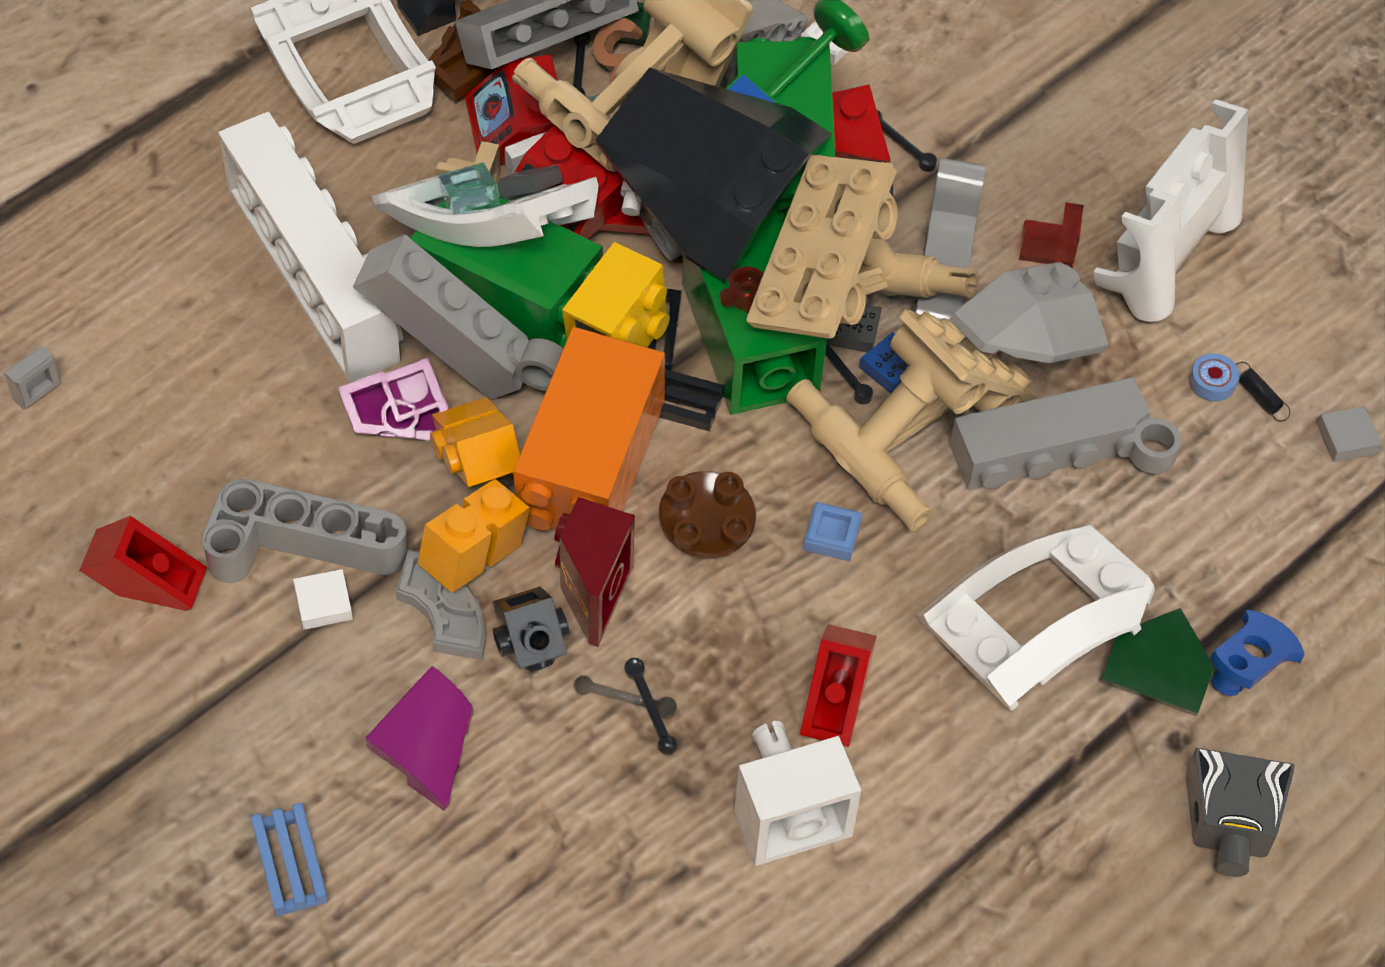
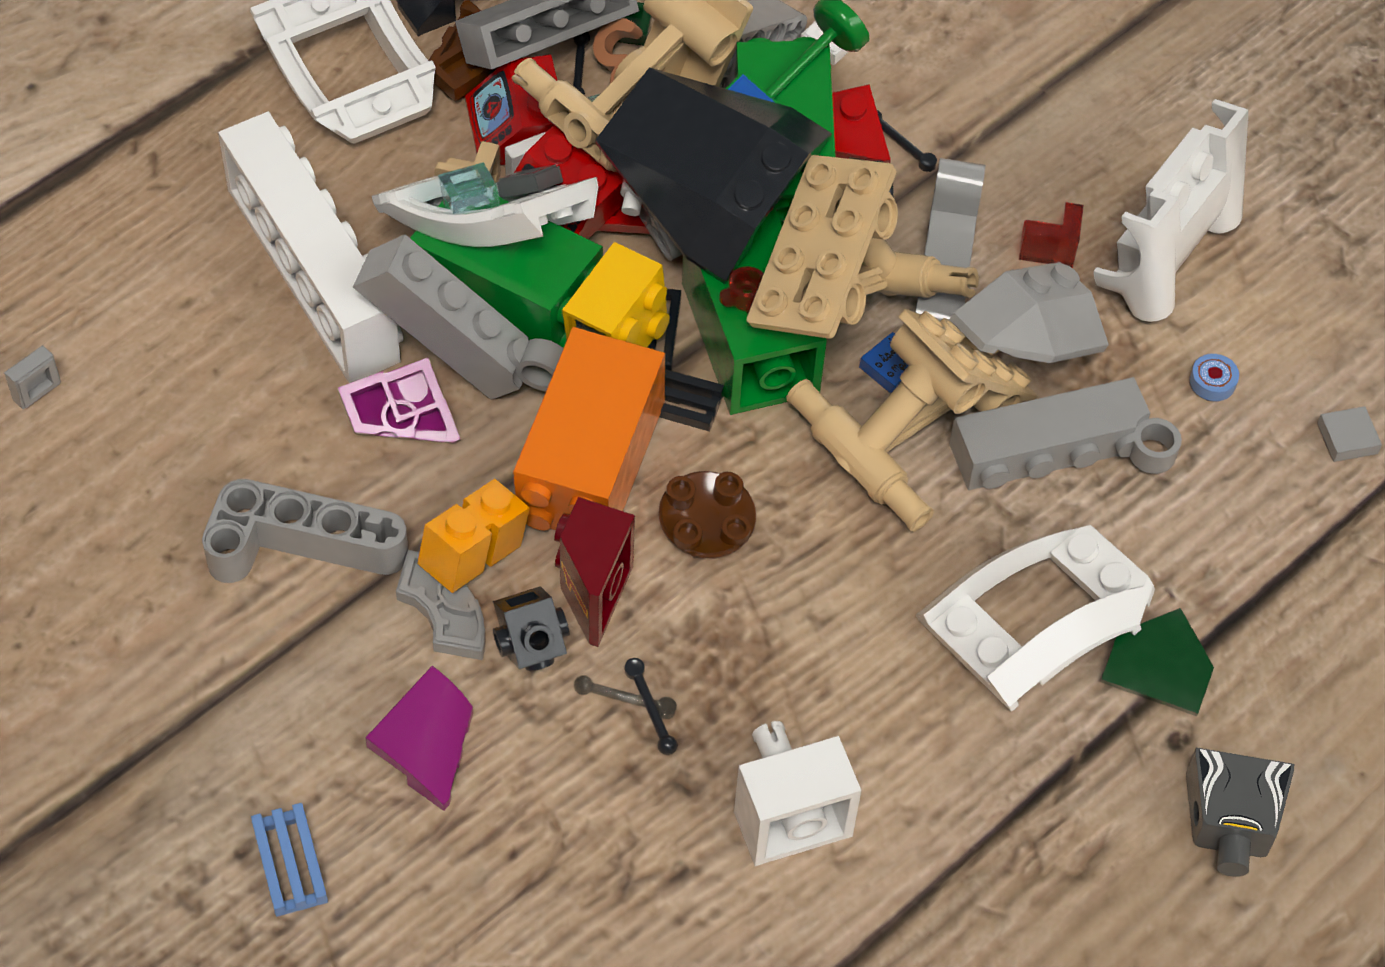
red slope [79,516,207,611] -> none
white tile [293,569,353,630] -> none
light orange piece [430,397,520,487] -> none
red slope [799,624,877,747] -> none
medium blue tile [803,501,863,562] -> none
black hinge [825,338,873,405] -> none
dark grey tile [827,304,882,352] -> none
blue piece [1210,610,1304,696] -> none
black piece [1236,362,1291,422] -> none

